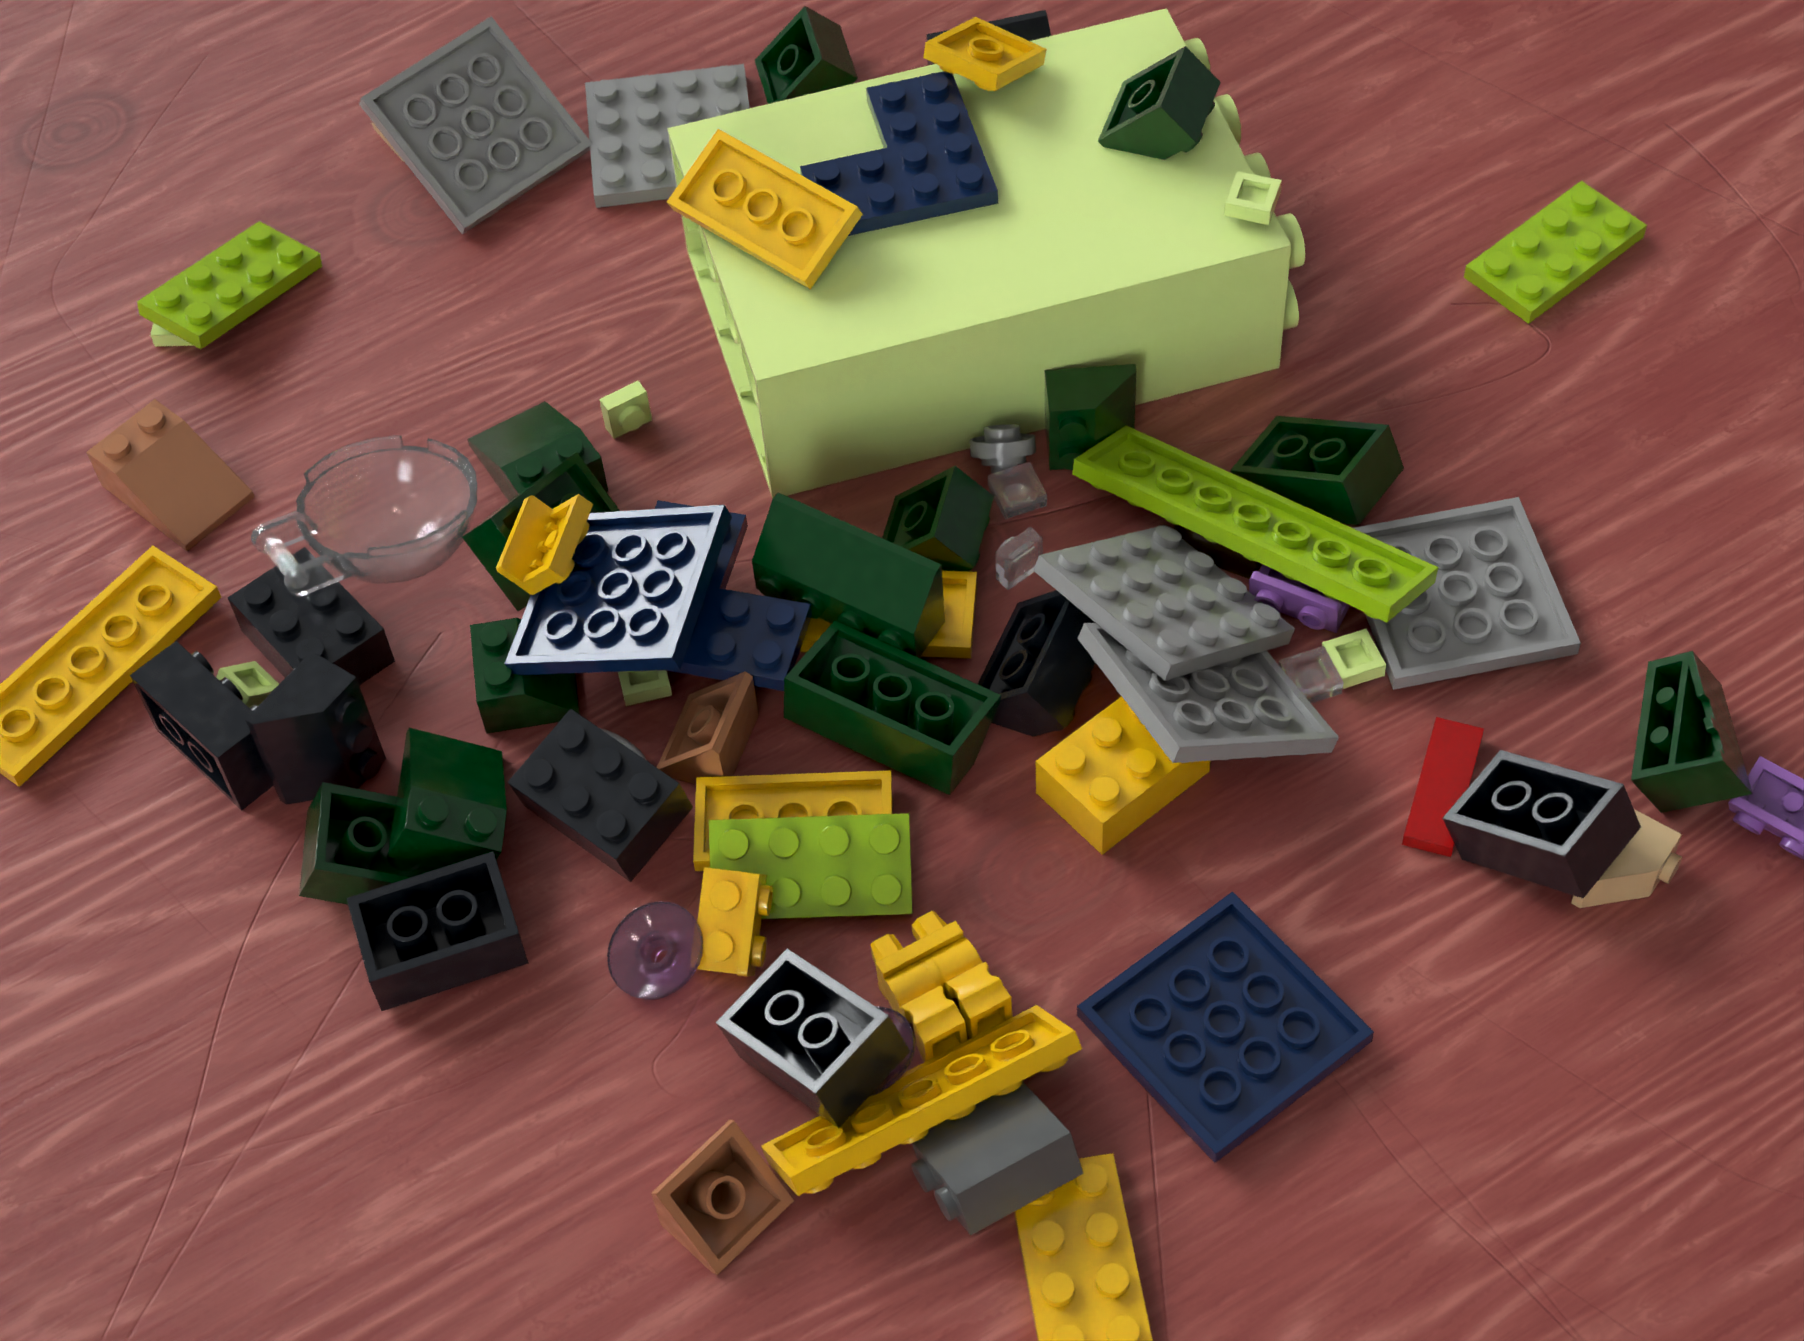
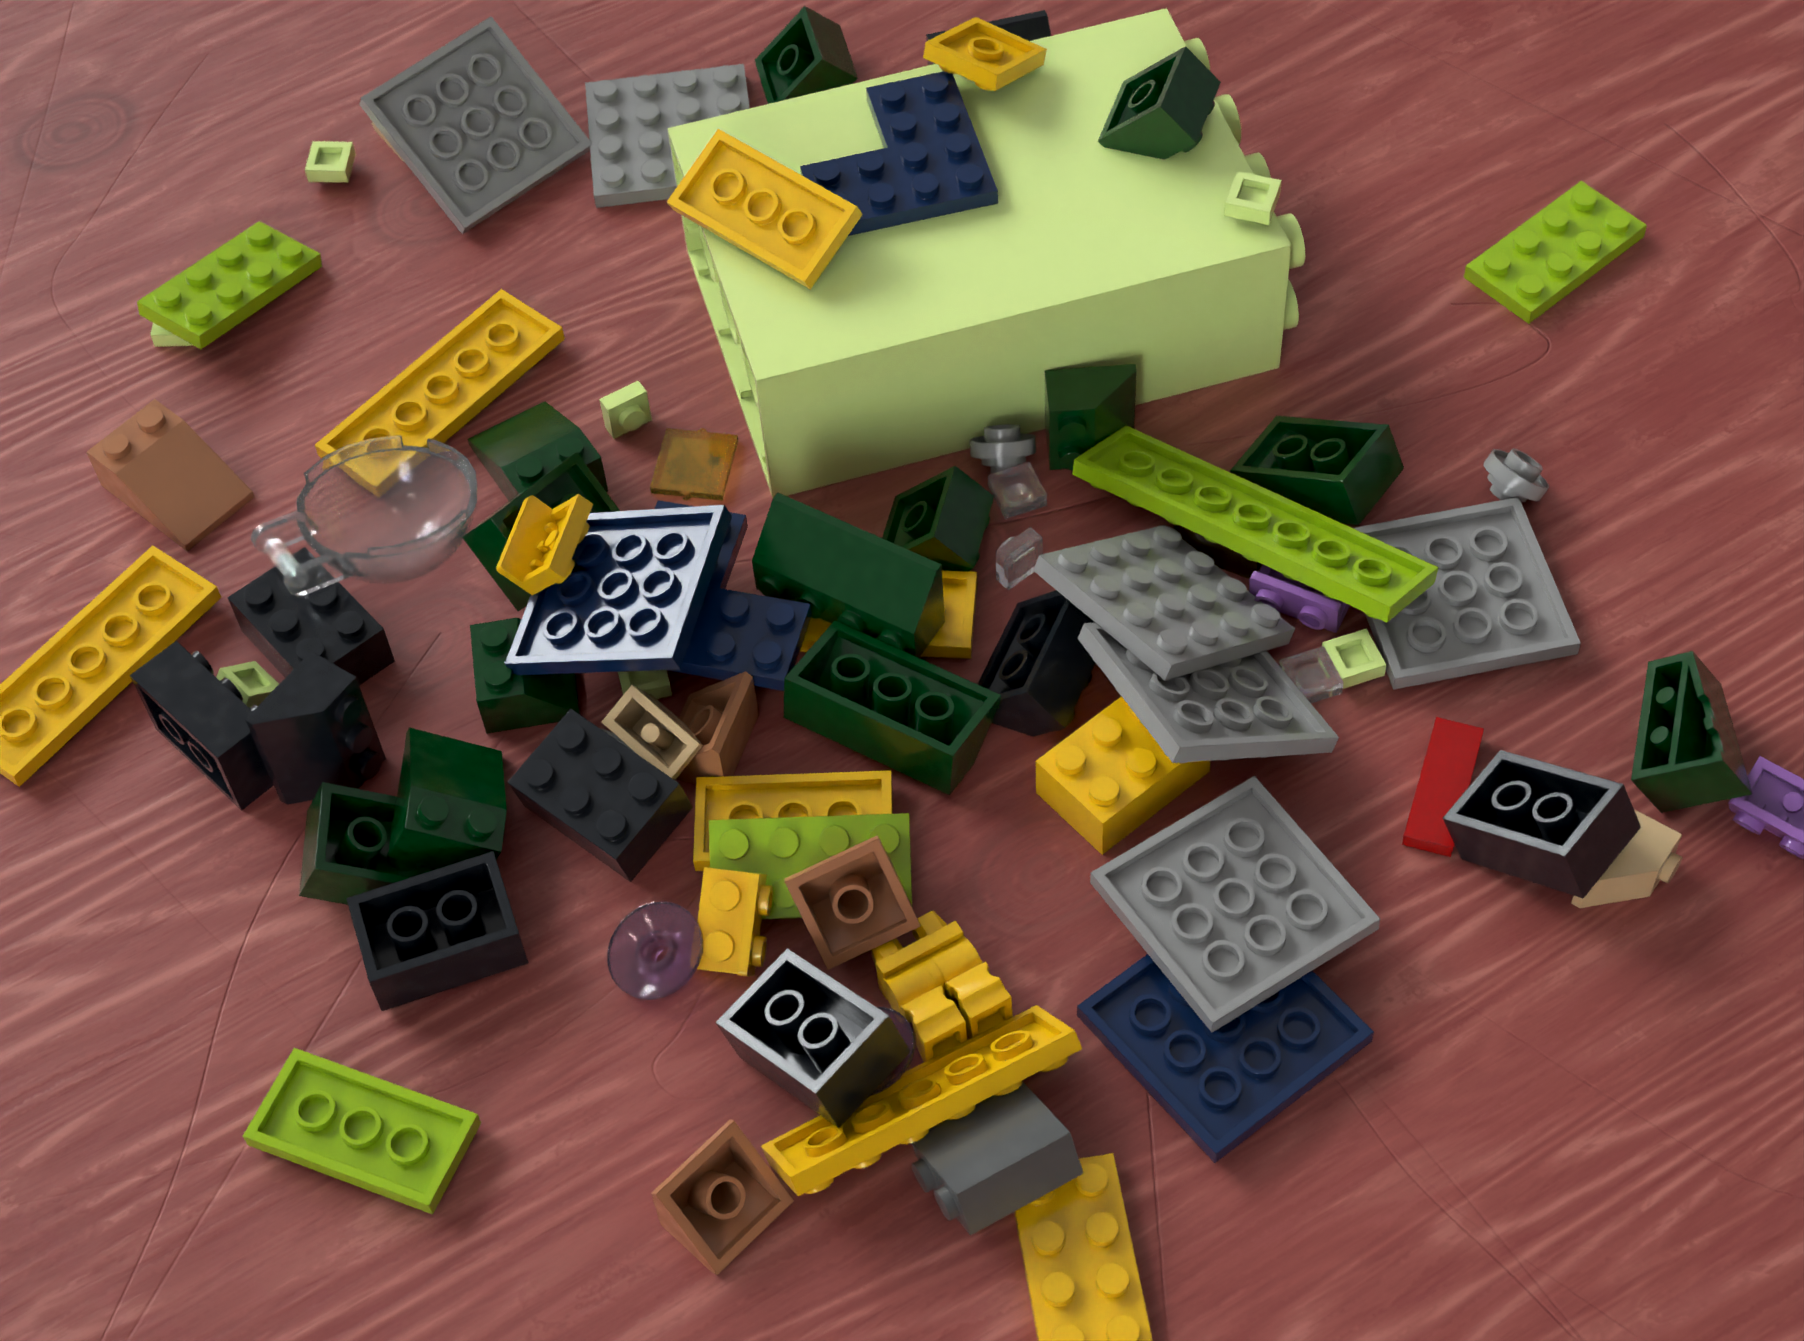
none -> lime plate [243,1048,481,1215]
none -> yellowish green plate [305,141,356,183]
none -> yellow plate [315,289,565,498]
none -> tan slope [601,685,703,780]
none -> clear yellow piece [650,428,738,501]
none -> nougat slope [784,835,921,970]
none -> light grey plate [1090,776,1380,1032]
none -> light grey plate [1483,448,1549,502]

